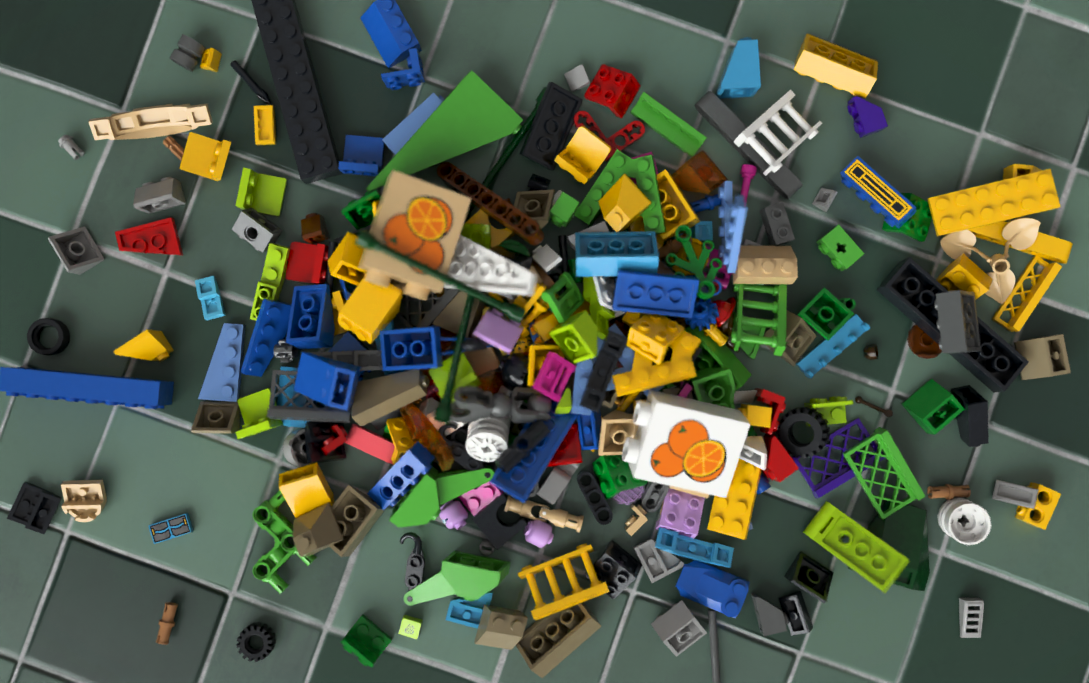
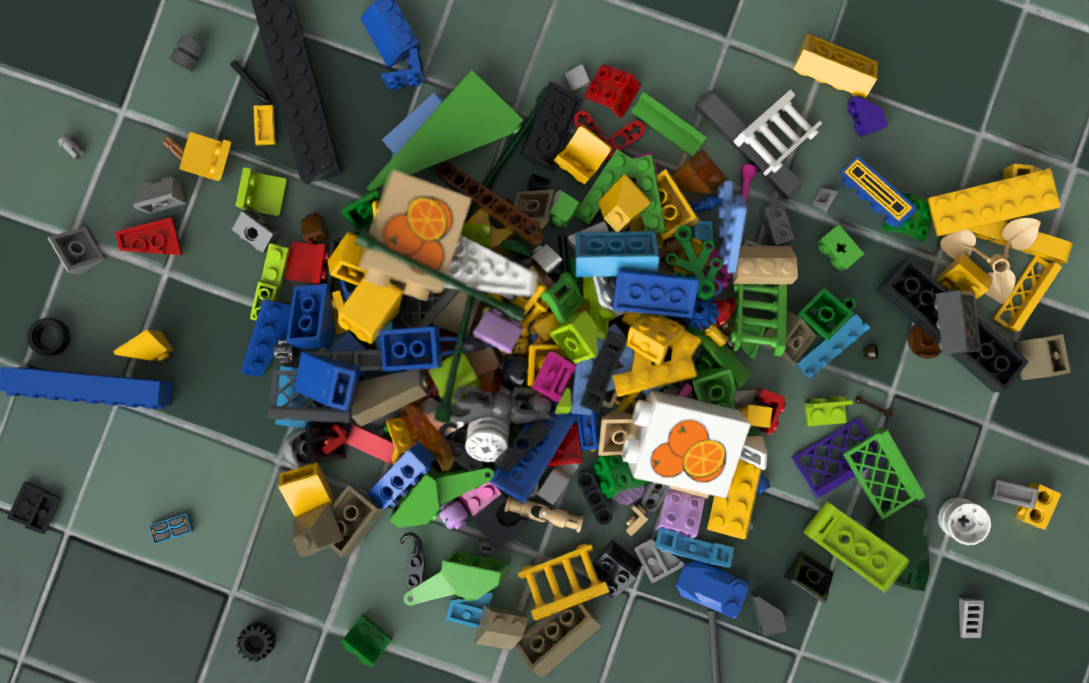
tan slope [61,480,107,522] -> none
tan piece [88,104,213,140] -> none
medium nougat pin [155,602,178,645] -> none
dark tan slope [191,401,240,434] -> none
medium azure slope [195,276,226,321] -> none
medium blue wing [198,323,245,402] -> none
yellow slope [200,48,222,72] -> none
lime bracket [235,388,283,439] -> none
bright green pin [252,489,317,594] -> none
blue bracket [338,135,384,177] -> none
slope [398,614,423,639] -> none
lavender head [523,520,554,548] -> none
light grey slope [651,600,707,657] -> none
dark azure slope [715,37,761,99] -> none
red slope [762,434,799,482] -> none
black tyre [776,407,830,458] -> none
black slope [779,591,813,636] -> none
green slope [901,379,965,435] -> none
medium nougat pin [927,484,971,500] -> none
black slope [951,385,989,447] -> none

